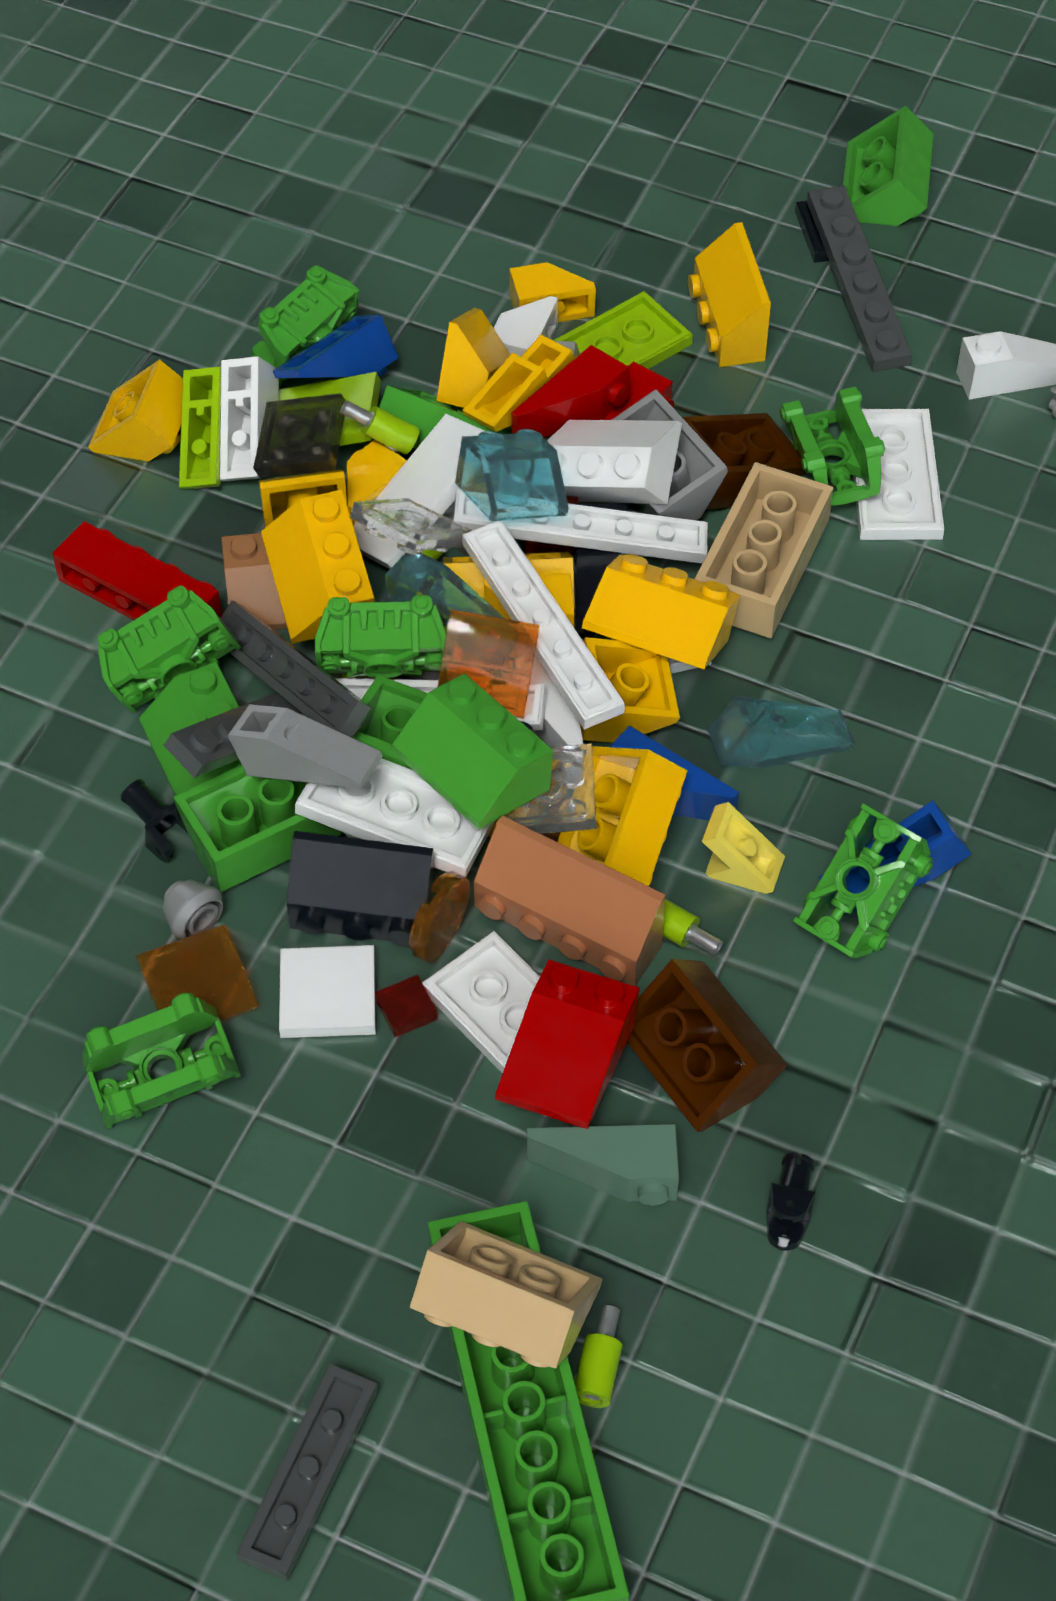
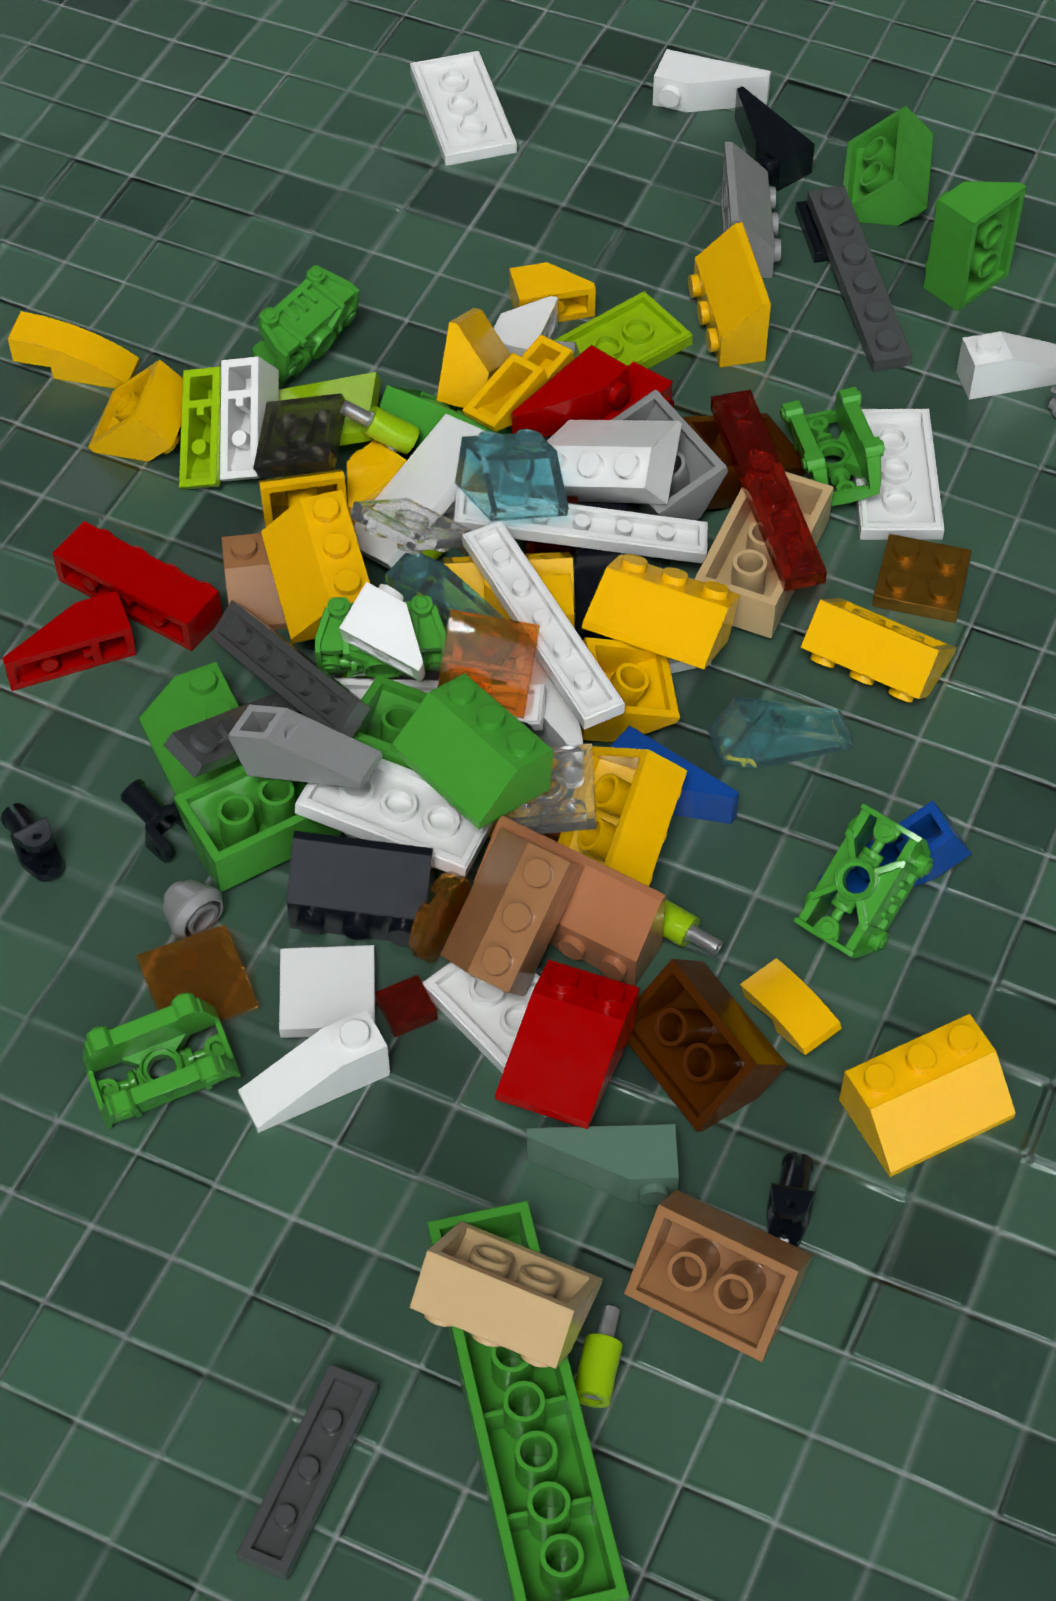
bright green piece [97,585,242,714] -> none
blue slope [273,315,399,378] -> none
light yellow slope [702,802,785,894] -> none
none -> black piece [1,803,64,881]
none -> red slope [2,591,137,691]
none -> yellow slope [8,311,140,389]
none -> white slope [238,1009,390,1133]
none -> white slope [339,582,425,682]
none -> white tile [410,51,517,166]
none -> medium nougat slope [440,827,585,996]
none -> medium nougat slope [624,1190,813,1362]
none -> white slope [653,49,771,113]
none -> clear red plate [710,389,827,591]
none -> light grey slope [720,142,781,278]
none -> black slope [734,86,815,191]
none -> yellow slope [740,958,842,1055]
none -> yellow slope [800,598,957,703]
none -> yellow slope [839,1014,1016,1177]
none -> pearl gold plate [872,534,972,623]
none -> bright green slope [923,181,1027,312]

